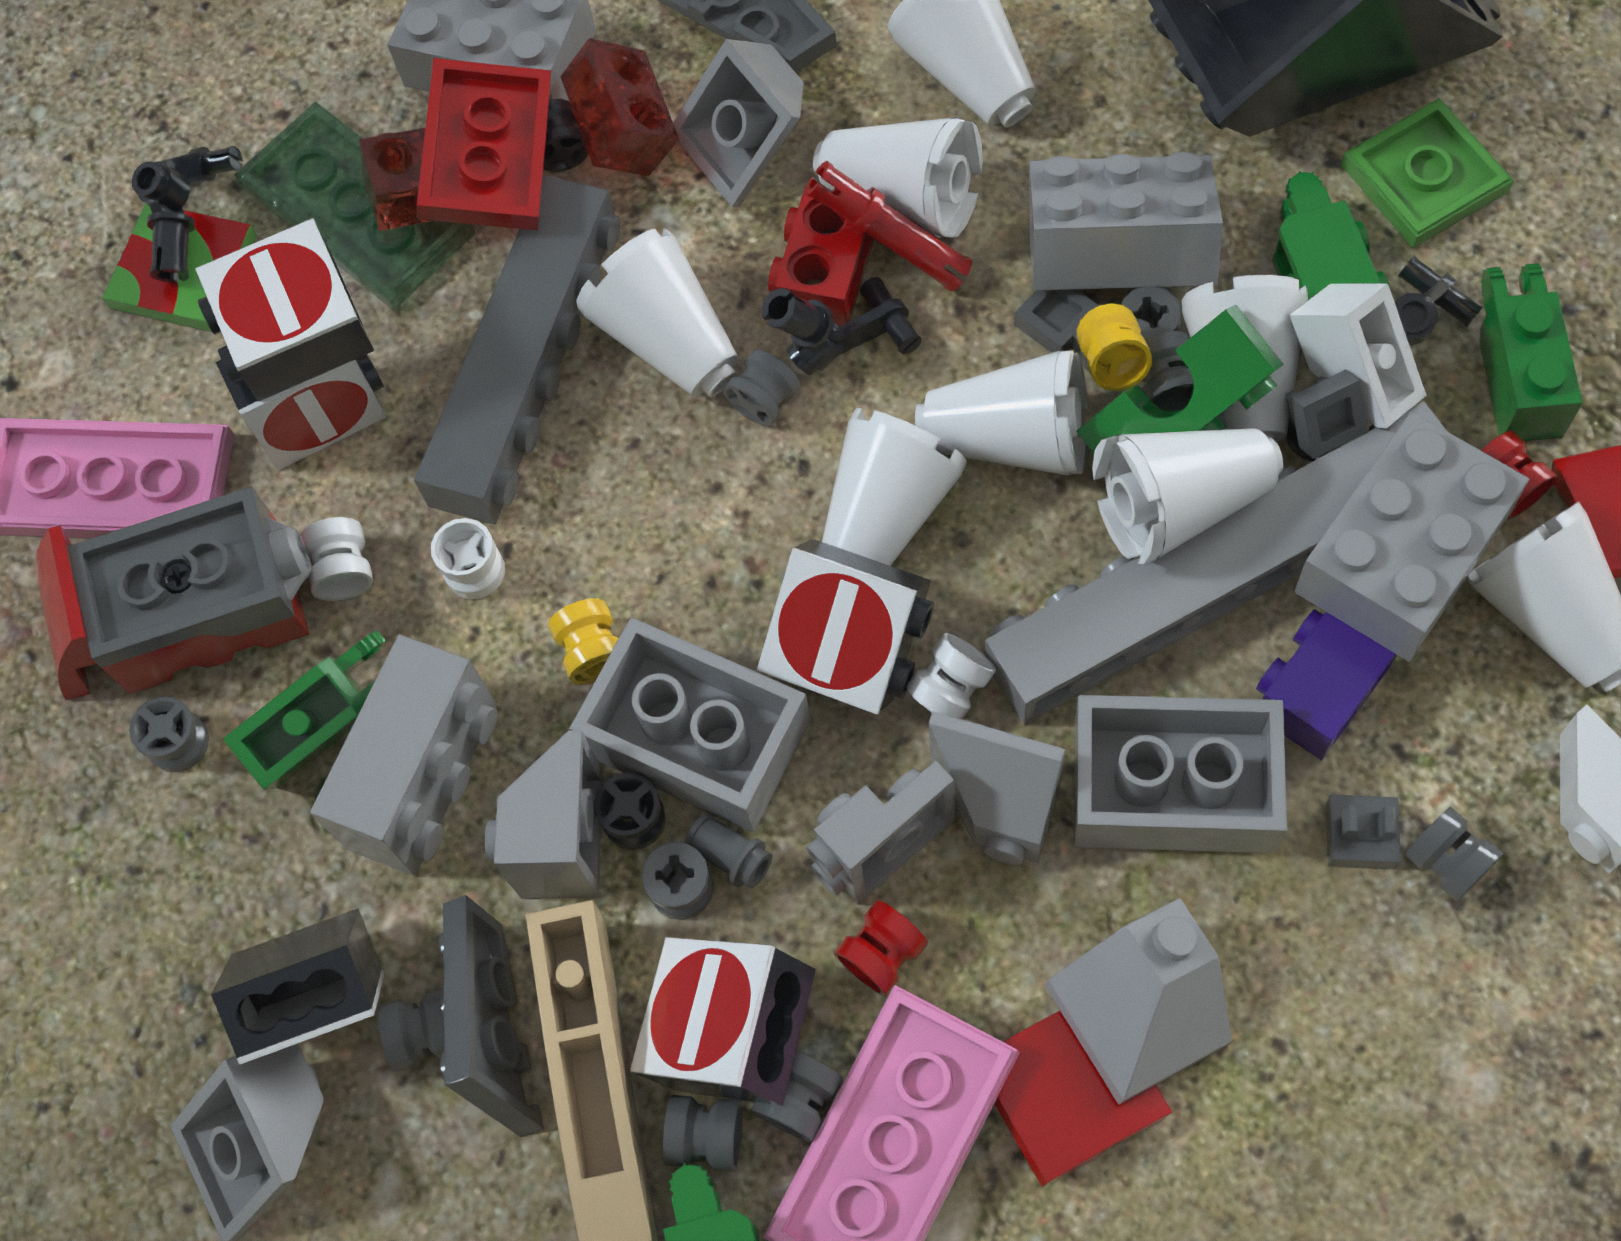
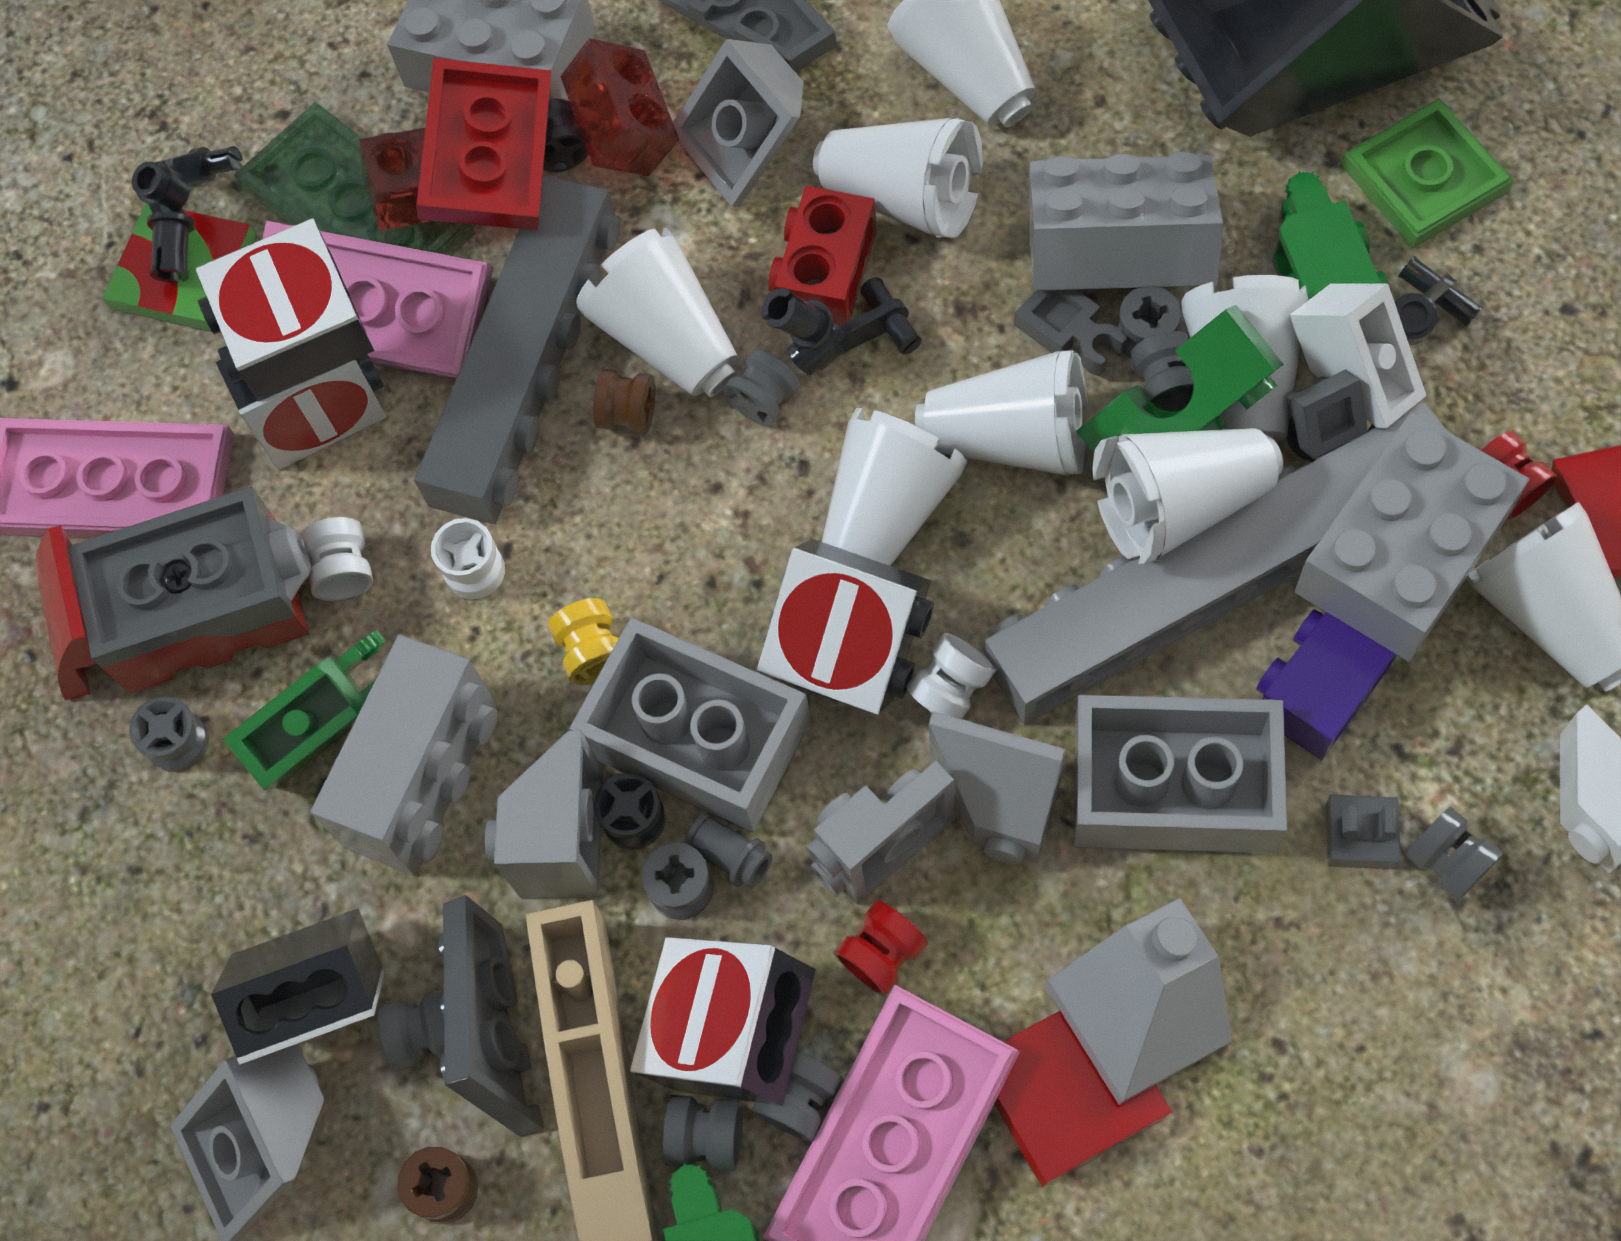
red pin [805,161,972,292] -> none
yellow wheel [1076,303,1152,391] -> none
green hinge [1480,263,1583,441] -> none
none -> bright pink tile [262,221,493,380]
none -> reddish brown wheel [397,1147,478,1224]
none -> reddish brown wheel [593,369,656,435]

